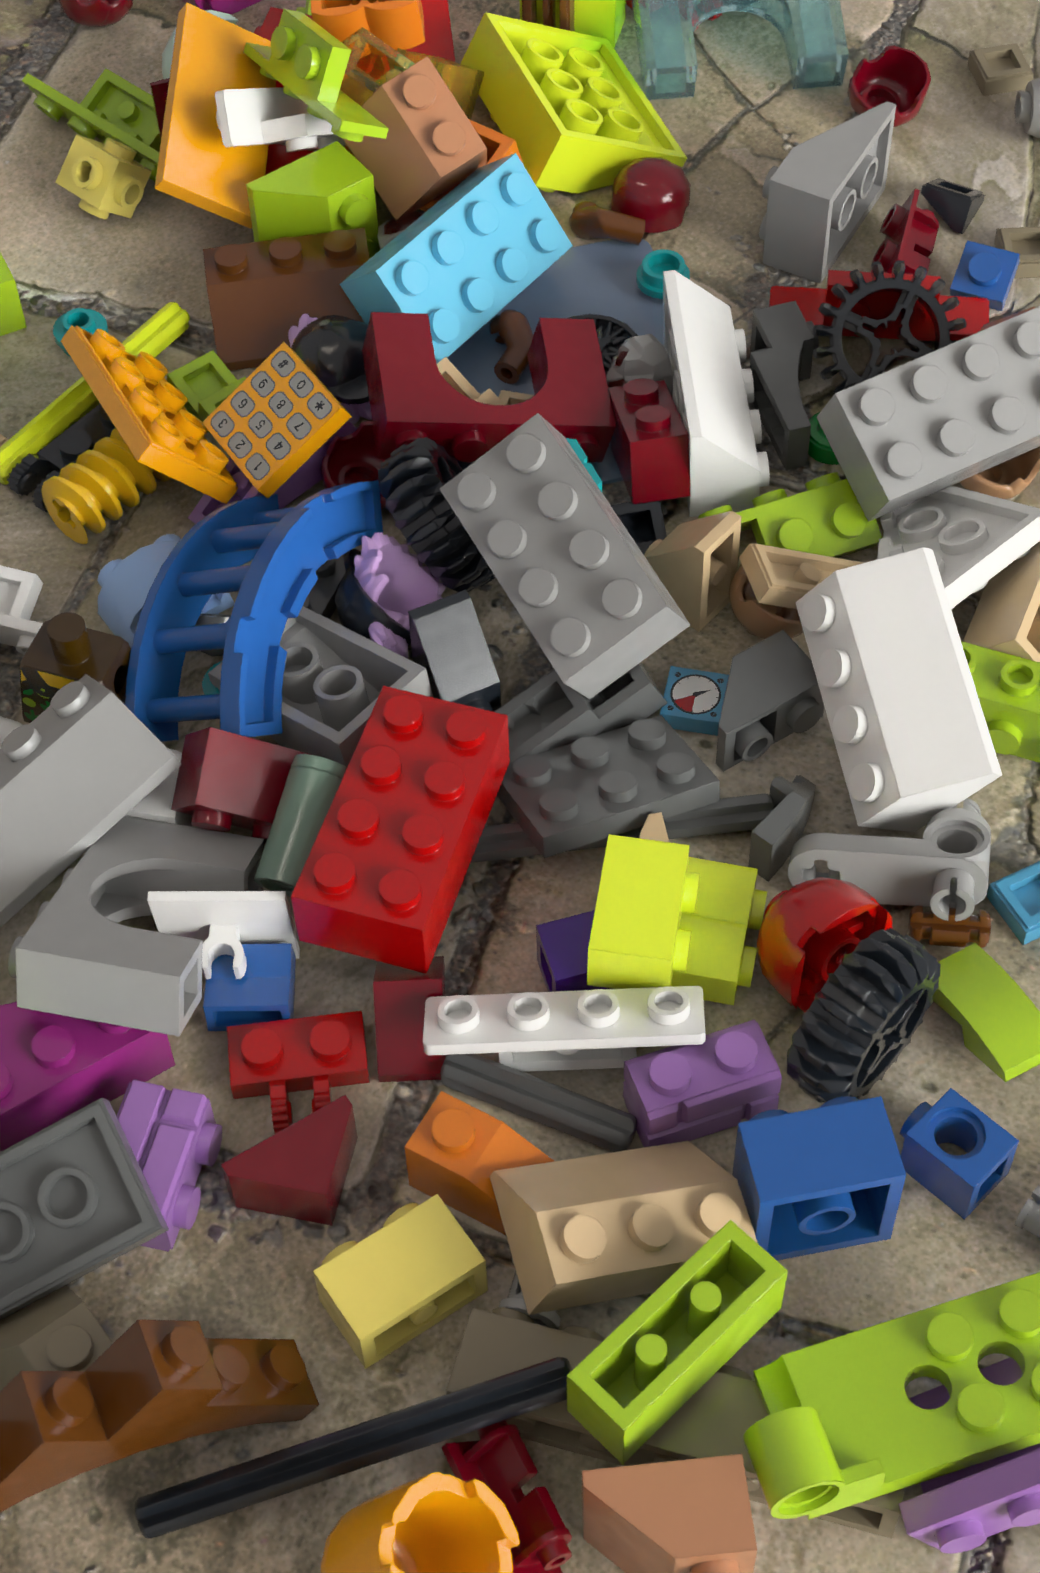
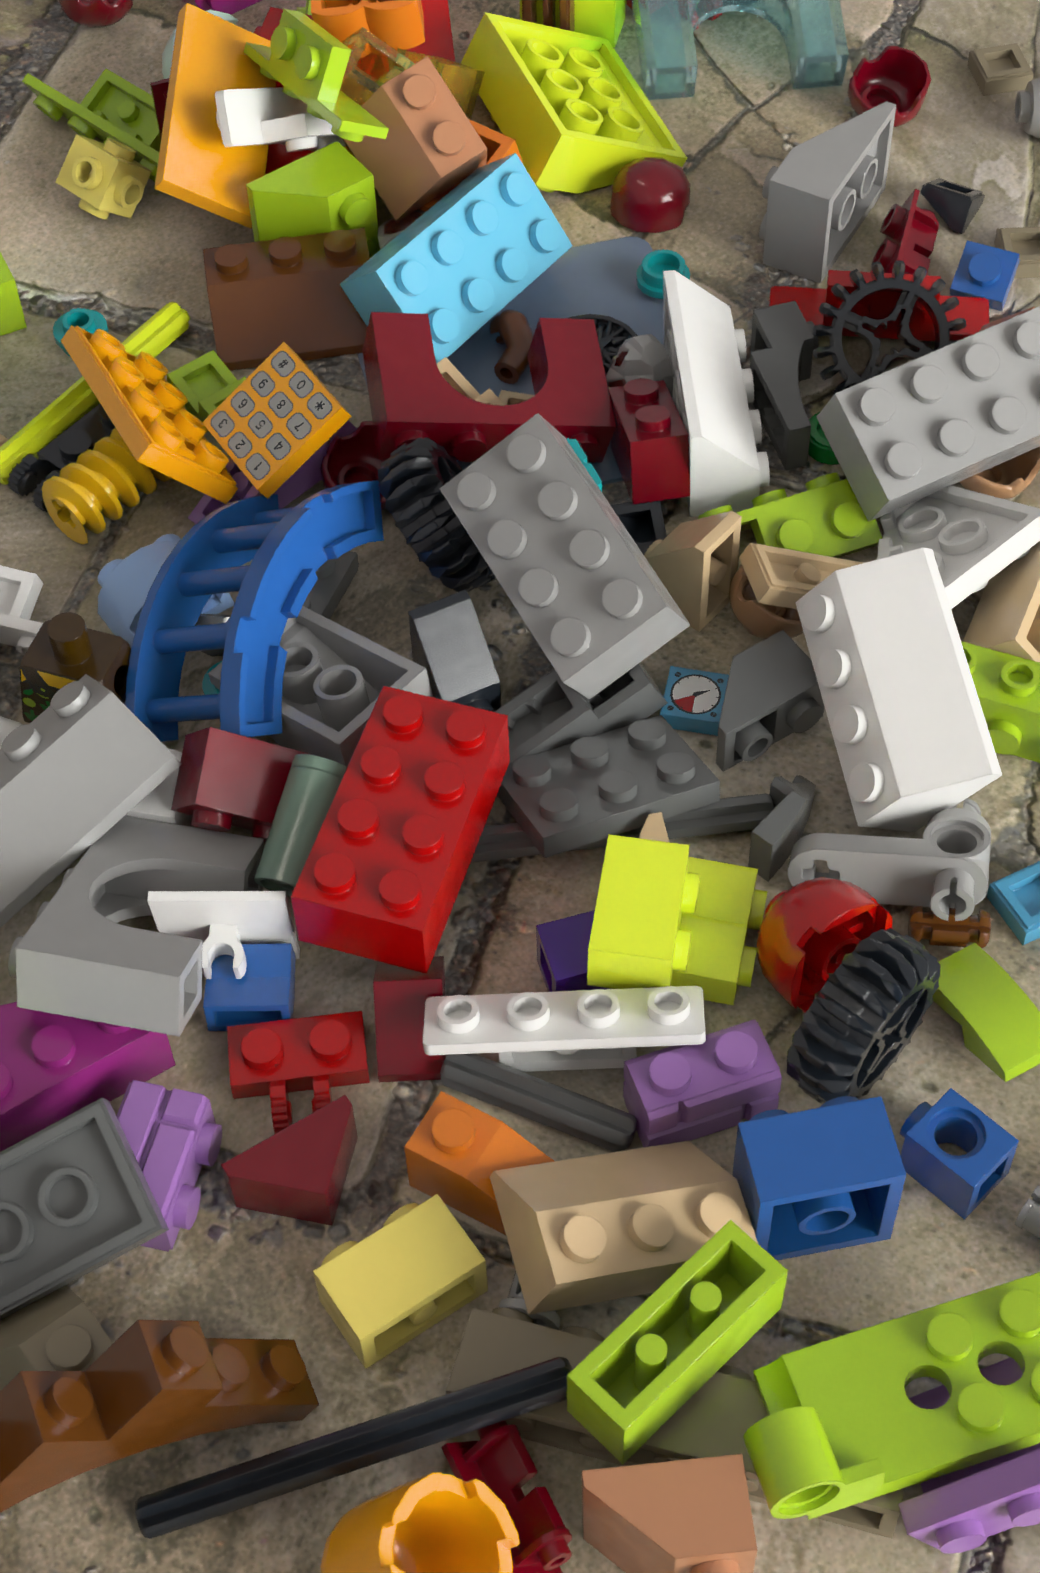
black hair [288,314,372,424] -> none
lavender hair [335,532,446,659] -> none
reddish brown arm [569,201,646,246] -> none

